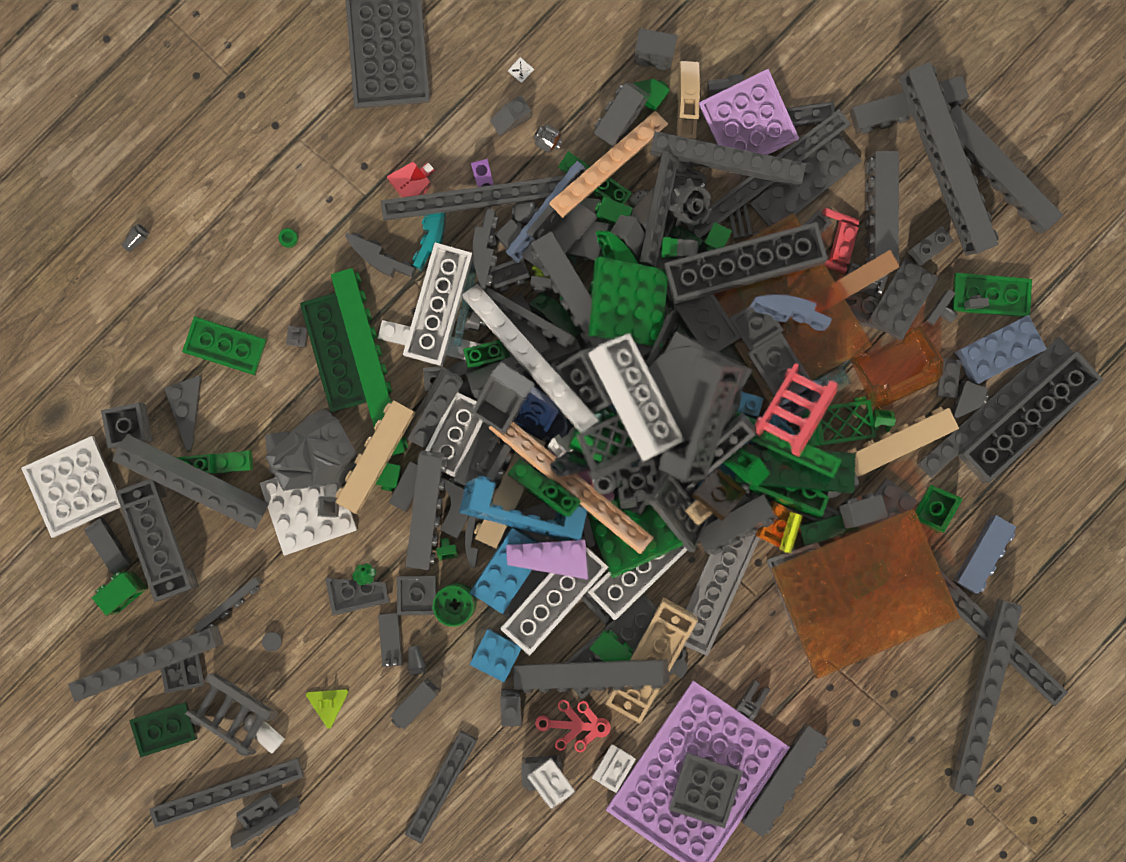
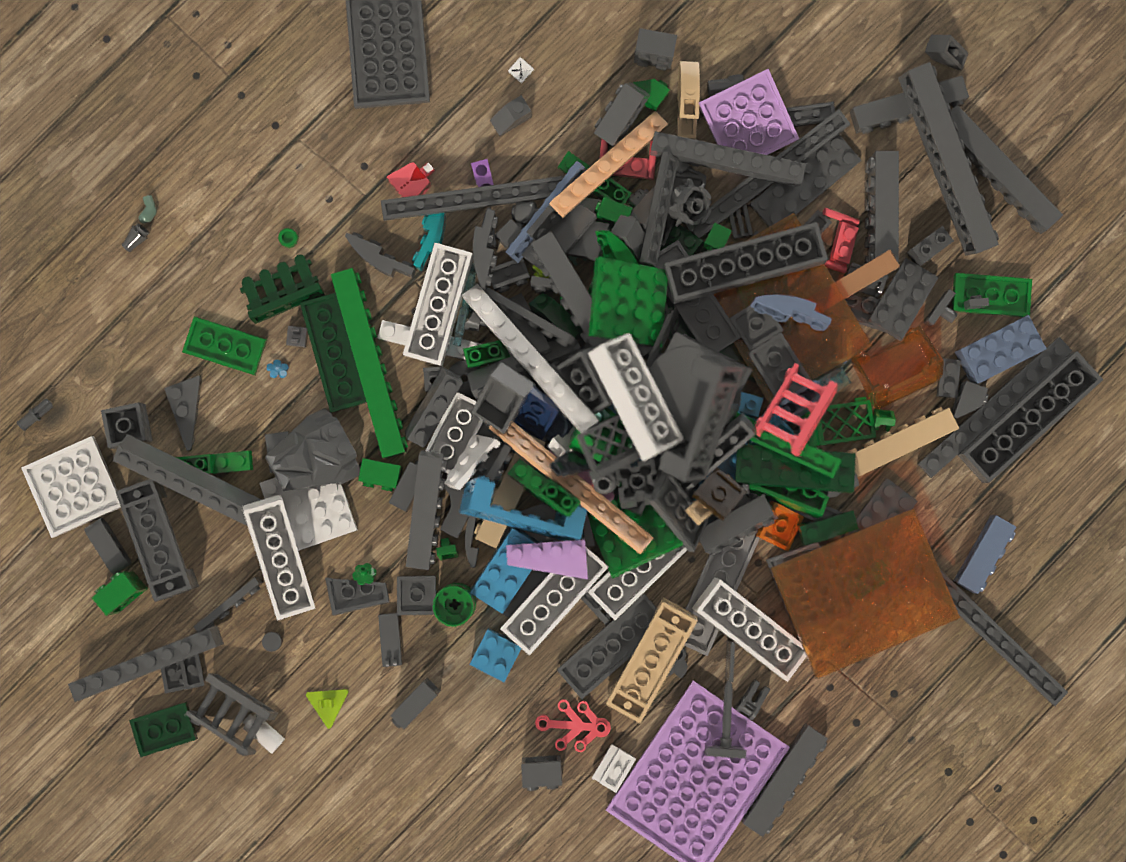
dark grey plate [149,757,305,828] -> none
dark grey bracket [231,793,300,850] -> none
dark grey plate [317,496,339,518] -> none
tan brick [335,400,415,514] -> none
dark grey tile [404,730,478,844] -> none
dark grey cone [408,646,427,675] -> none
dark grey torso [500,689,522,727] -> none
dark grey brick [513,659,670,693] -> none
white plate [528,758,575,809] -> none
dark grey head [533,124,562,153] -> none
green brick [589,630,634,661] -> none
leg [661,237,698,259] -> none
dark grey plate [668,752,743,829] -> none
green slope [723,449,770,488] -> none
neon yellow slope [779,512,803,553] -> none
dark grey brick [839,493,888,528] -> none
green slope [912,485,963,533] -> none
dark grey brick [949,599,1023,797] -> none
none -> dark grey axle [17,399,53,431]
none -> sand green arm [138,195,157,224]
none -> dark green fence [240,254,325,324]
none -> white brick [243,494,315,620]
none -> dark azure plant [266,360,289,378]
none -> white wing [444,434,501,490]
none -> coral plate [599,138,656,180]
none -> white brick [692,577,811,682]
none -> dark grey piece [705,640,746,758]
none -> dark grey slope [925,35,968,70]

